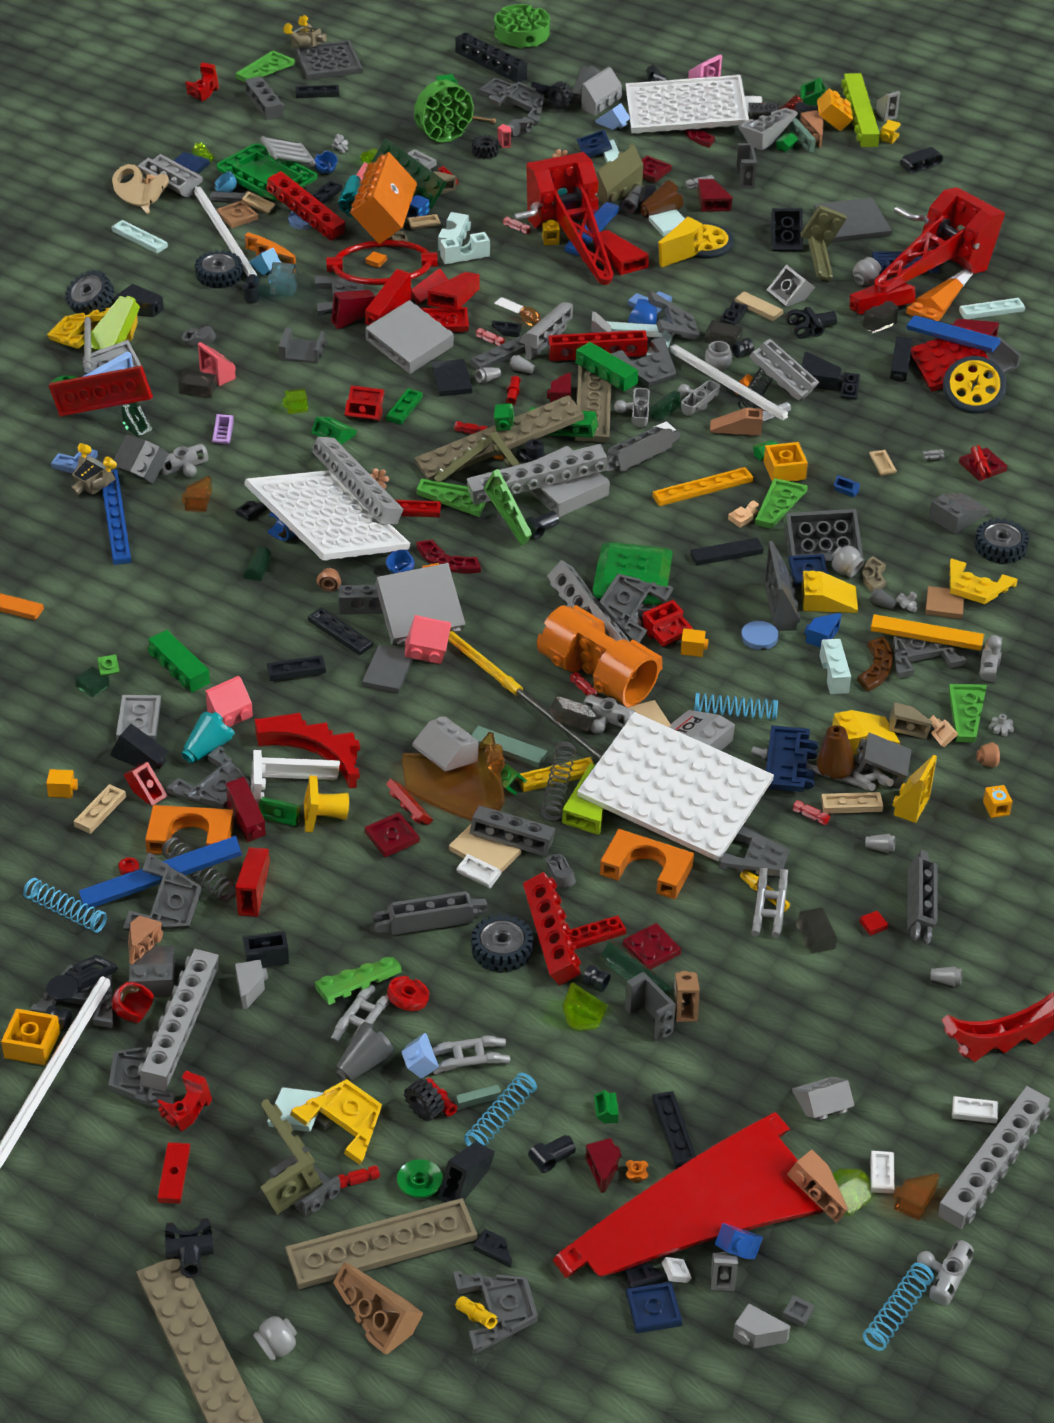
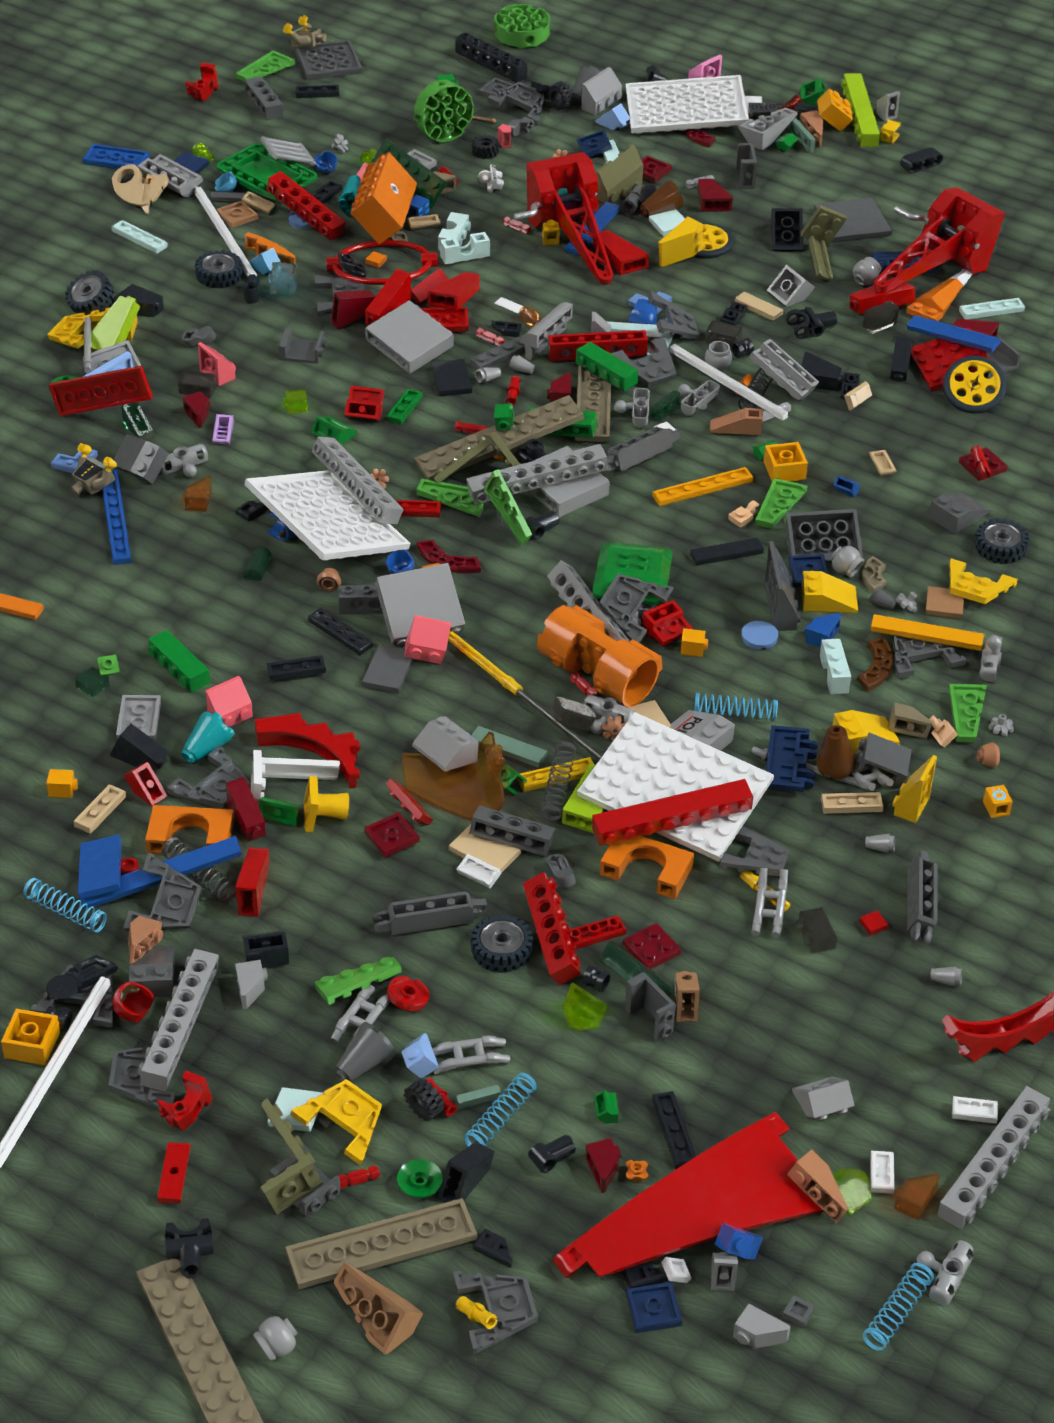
red axle [793,800,830,825] -> none
light grey piece [923,449,944,461] -> none
none -> blue tile [78,834,122,899]
none -> blue tile [82,144,150,169]
none -> dark red slope [182,391,210,428]
none -> black slope [337,252,367,278]
none -> white hips [478,165,504,193]
none -> red brick [592,779,754,846]
none -> nougat plant [601,716,626,741]
none -> tan tile [844,381,872,411]

